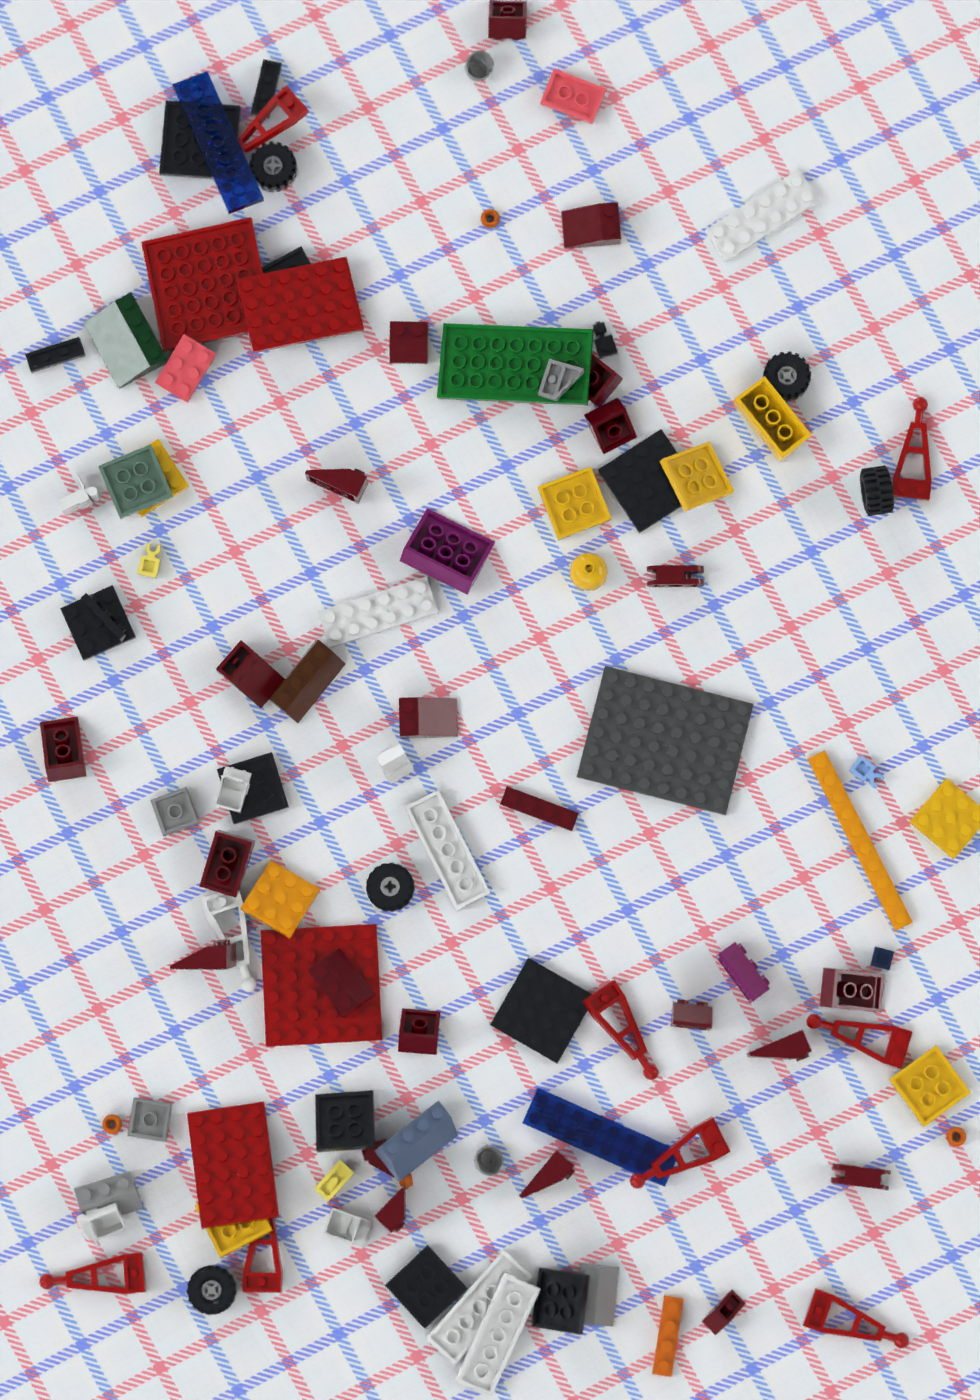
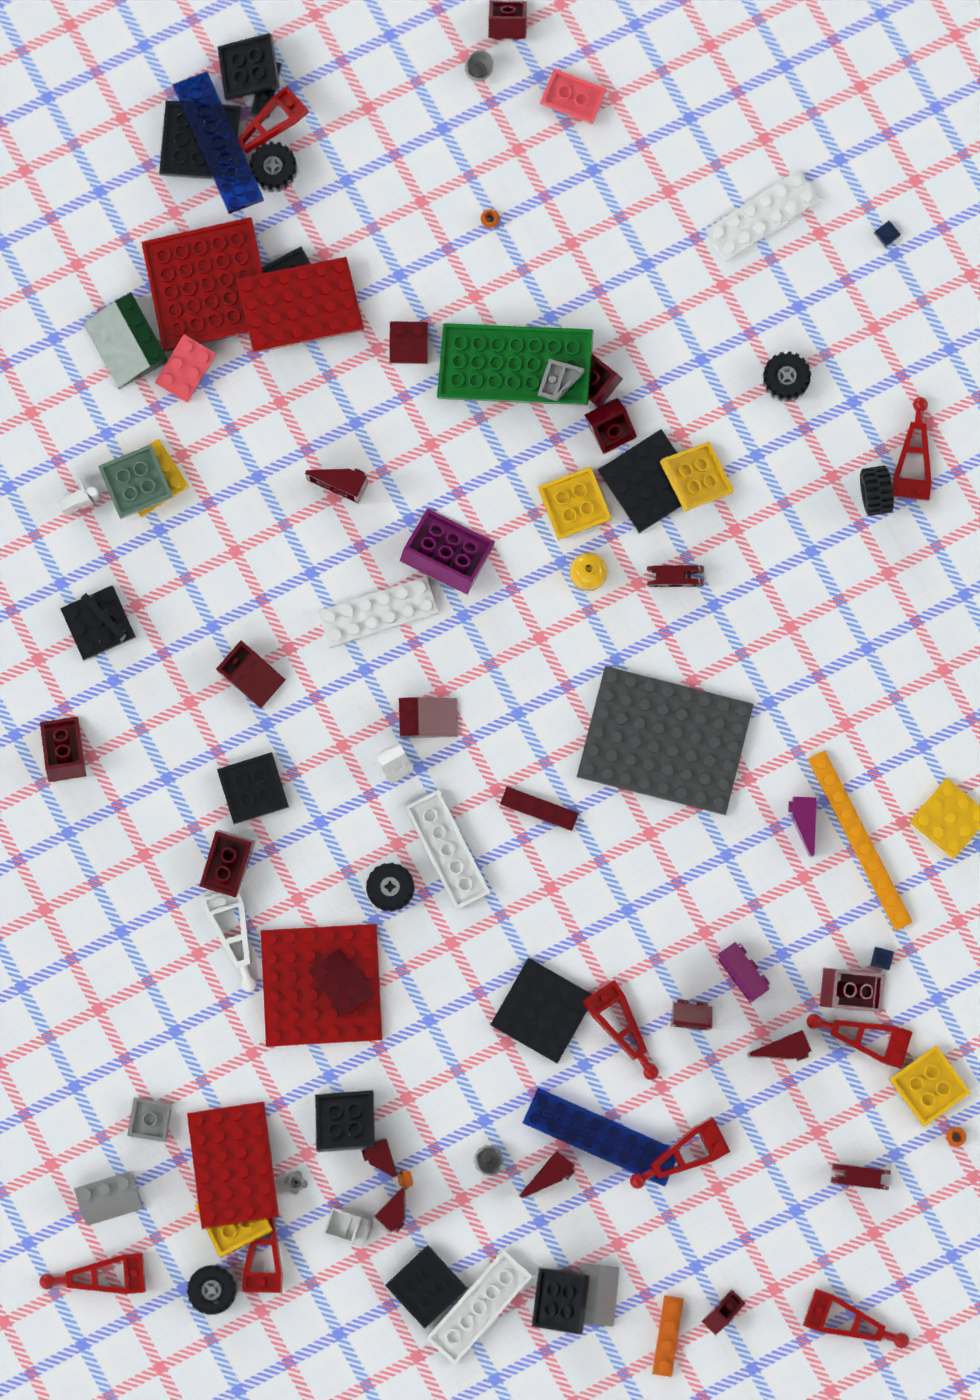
black plate [25,337,86,373] -> none
white piece [77,1203,126,1248] -> none
orange plate [102,1114,122,1134] -> none
light yellow plate [137,543,161,579] -> none
light grey plate [150,787,200,836] -> none
dark red slope [170,939,236,969] -> none
white piece [214,766,252,813] -> none
light orange plate [240,860,320,939] -> none
reddish brown slope [268,640,346,723] -> none
light yellow plate [314,1160,355,1202] -> none
sand blue slope [374,1101,458,1182] -> none
dark red slope [398,1008,441,1055] -> none
white plate [455,1273,540,1397] -> none
dark red slope [561,202,621,249] -> none
black plate [593,321,618,359] -> none
yellow slope [733,376,812,462] -> none
light blue plate [849,755,884,789] -> none
none -> black plate [217,33,280,101]
none -> light grey plate [285,1171,308,1194]
none -> magenta slope [788,797,817,857]
none -> dark blue plate [874,220,901,248]

